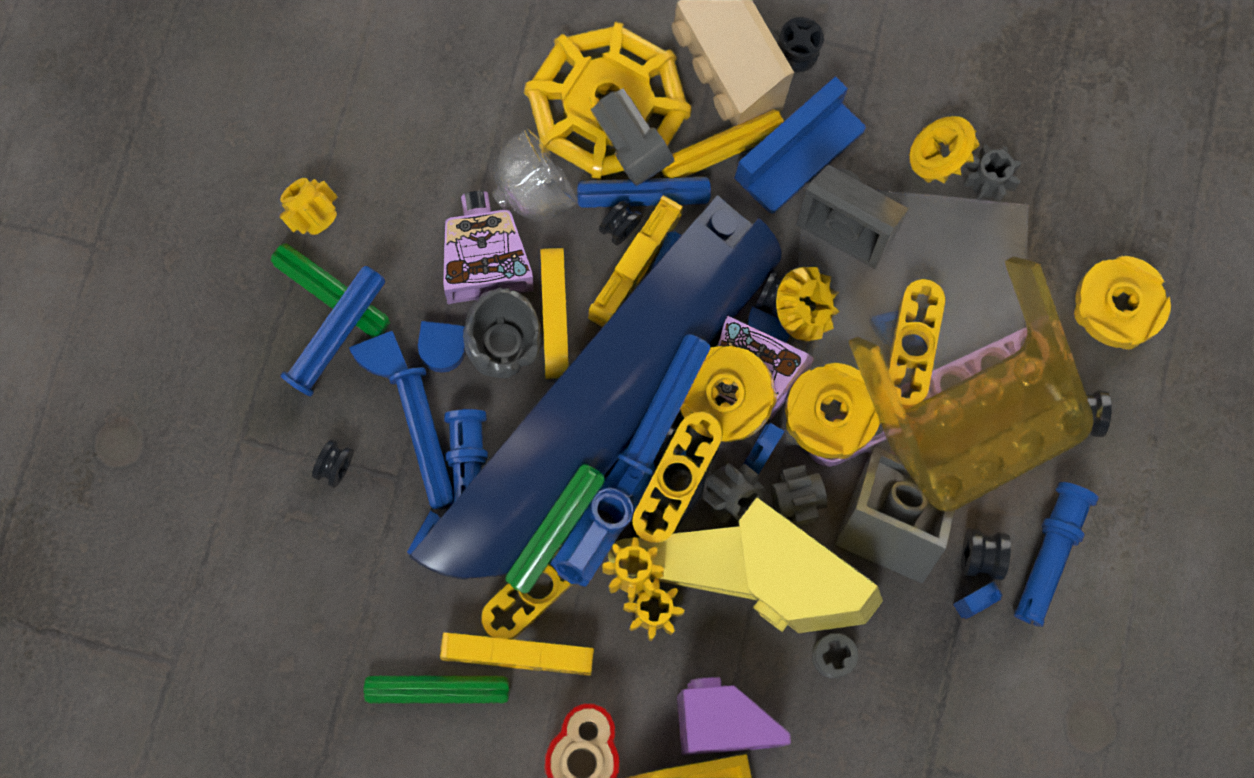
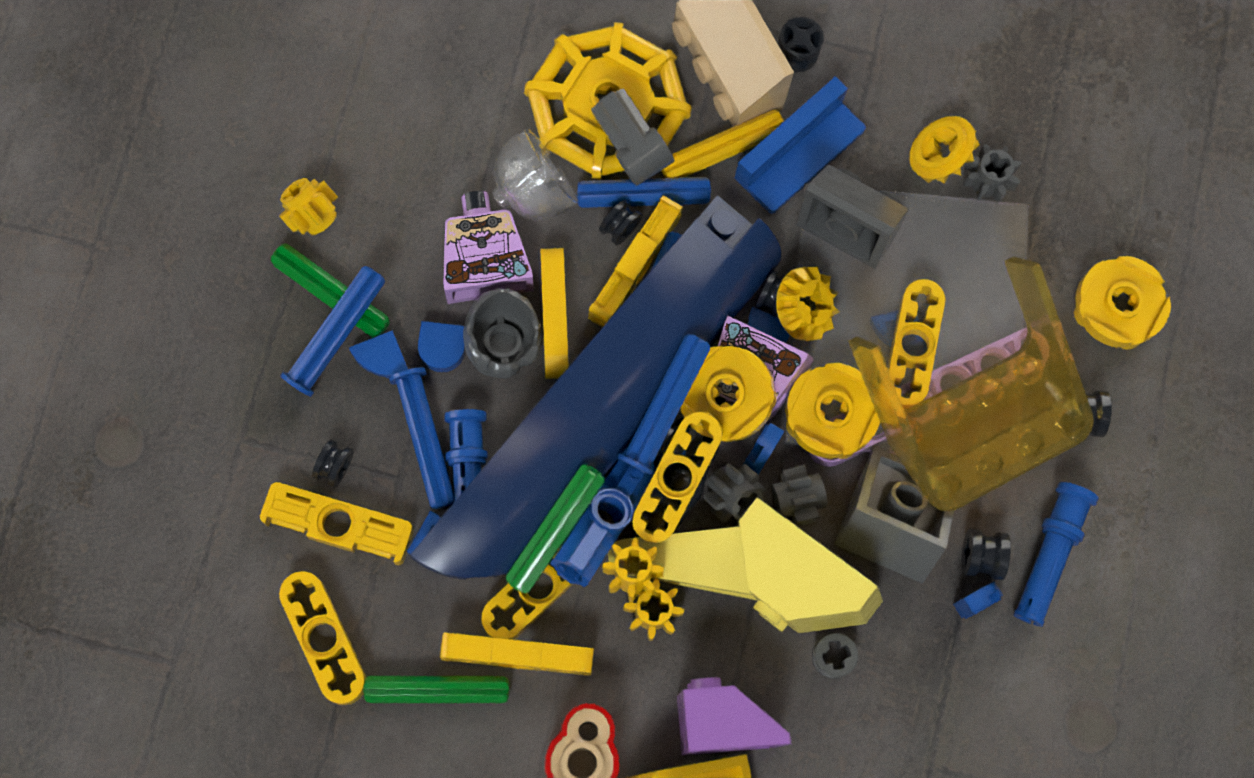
none -> yellow piece [260,482,414,565]
none -> yellow beam [279,571,366,705]

